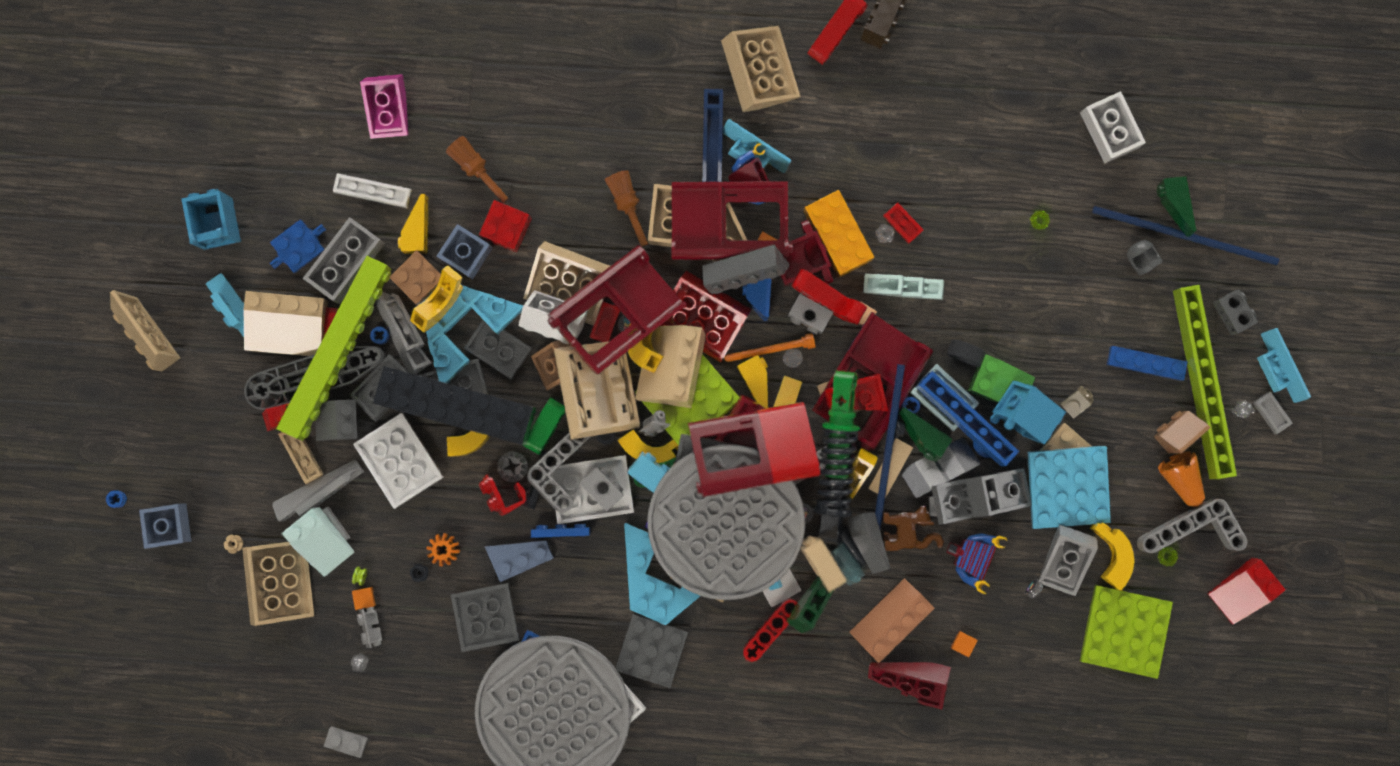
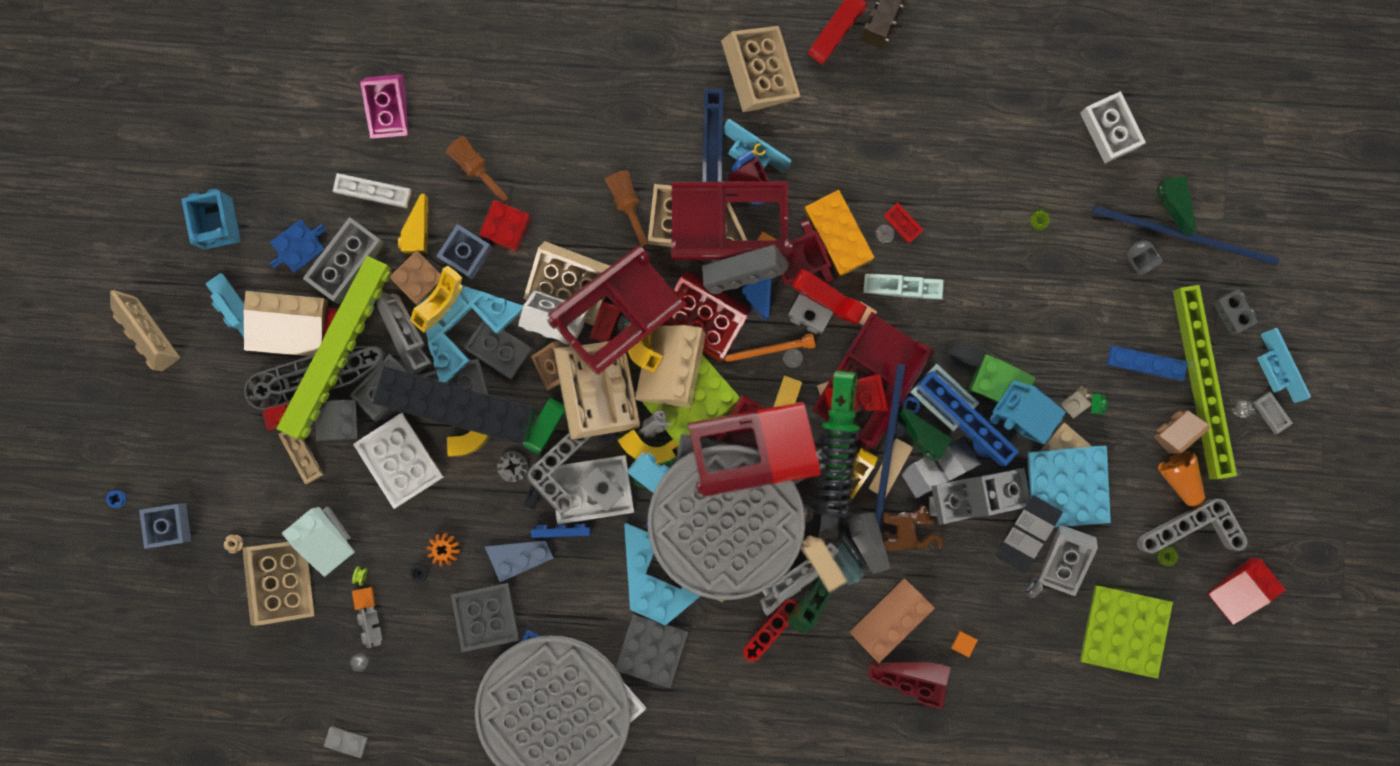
light grey wedge [273,460,364,522] -> none
blue bush [370,327,390,345] -> none
red piece [479,475,526,516] -> none
yellow slope [737,355,768,408] -> none
torso [946,533,1007,594] -> none
yellow arch [1089,522,1134,591] -> none
none -> light grey wedge [760,543,839,616]
none -> sticker [995,495,1063,573]
none -> green plate [1091,394,1108,415]

